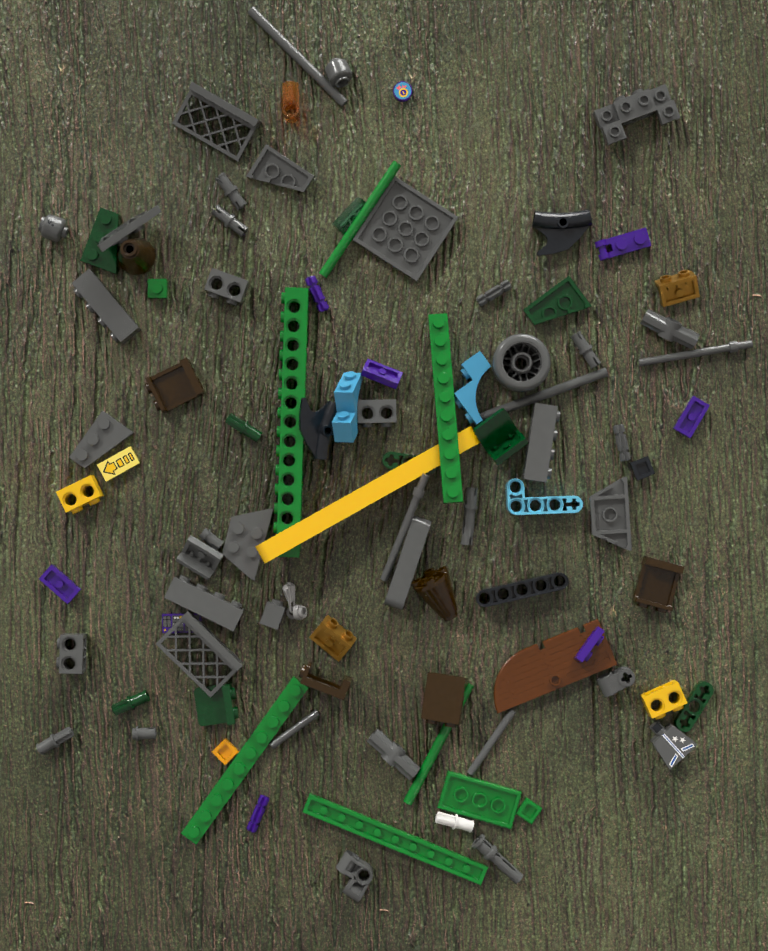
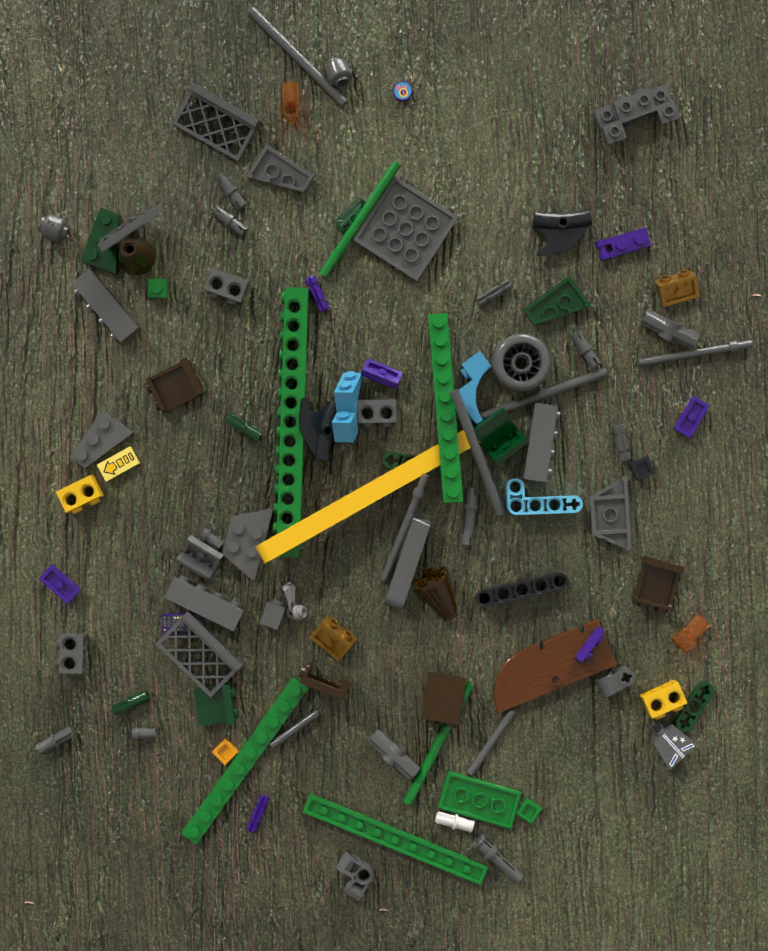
none -> dark grey piece [449,389,505,516]
none -> clear orange piece [671,613,710,653]

